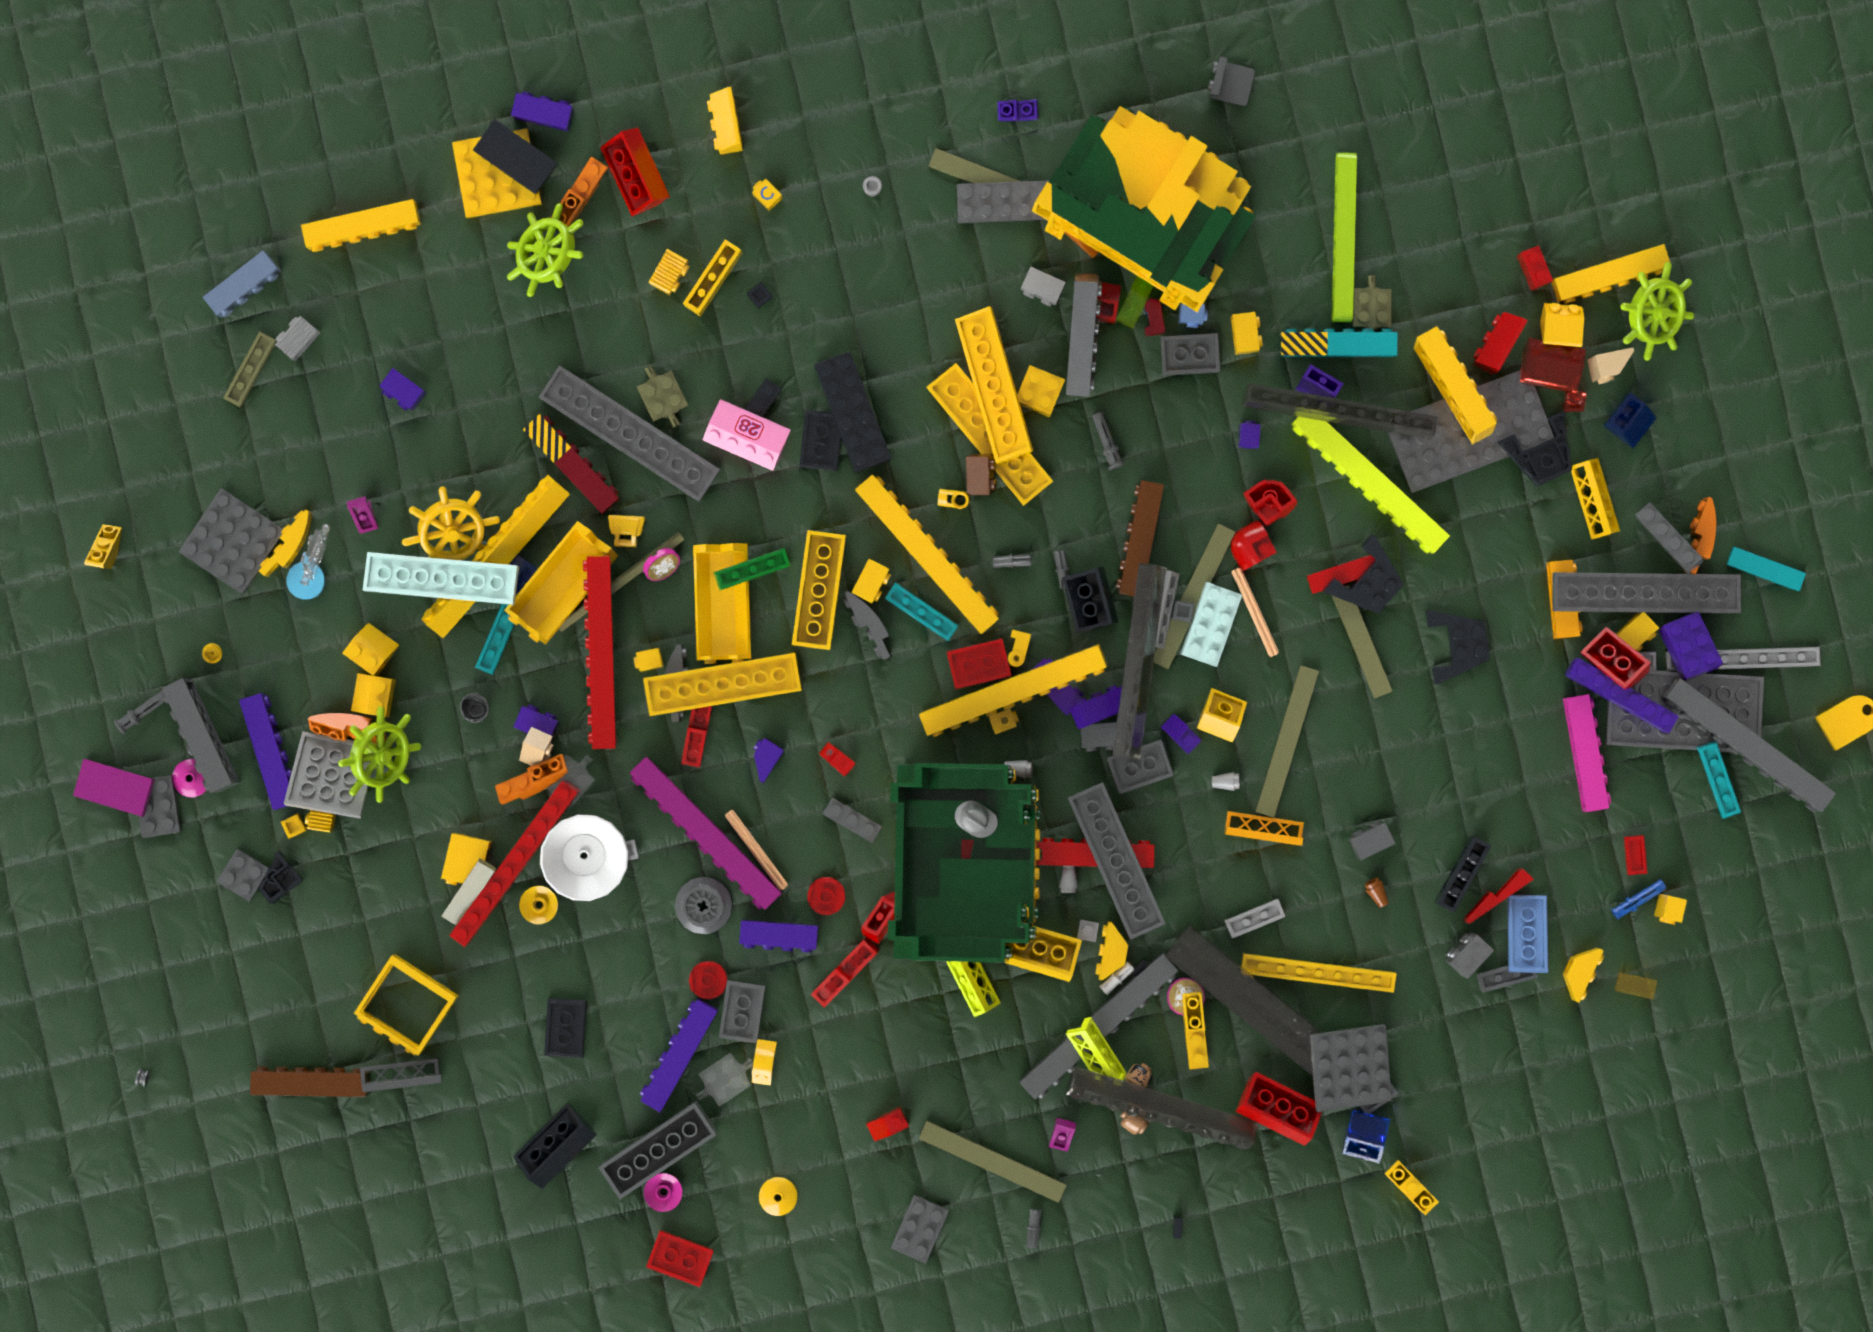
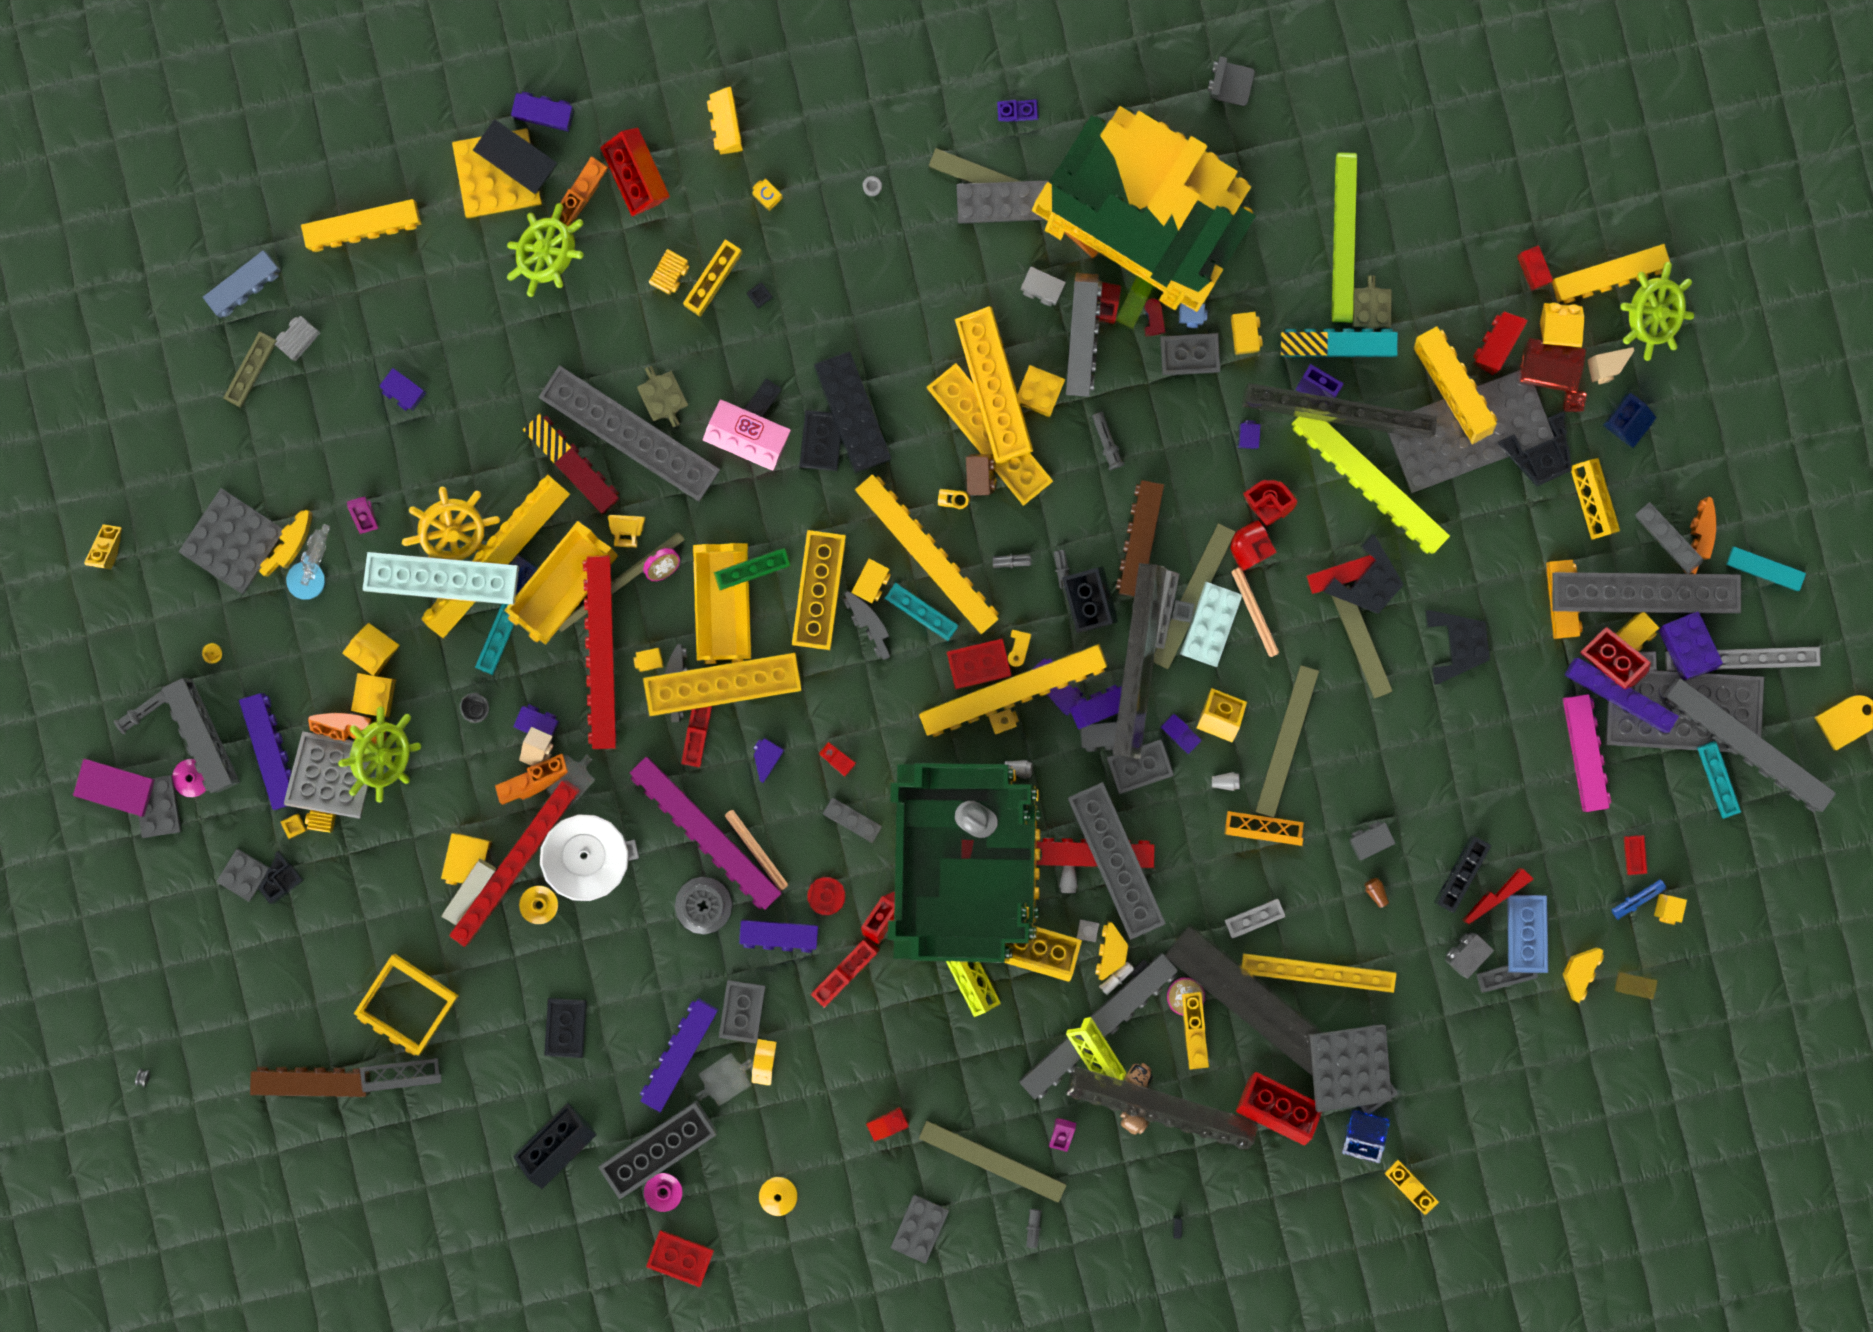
red tile [689,961,728,1000] -> none

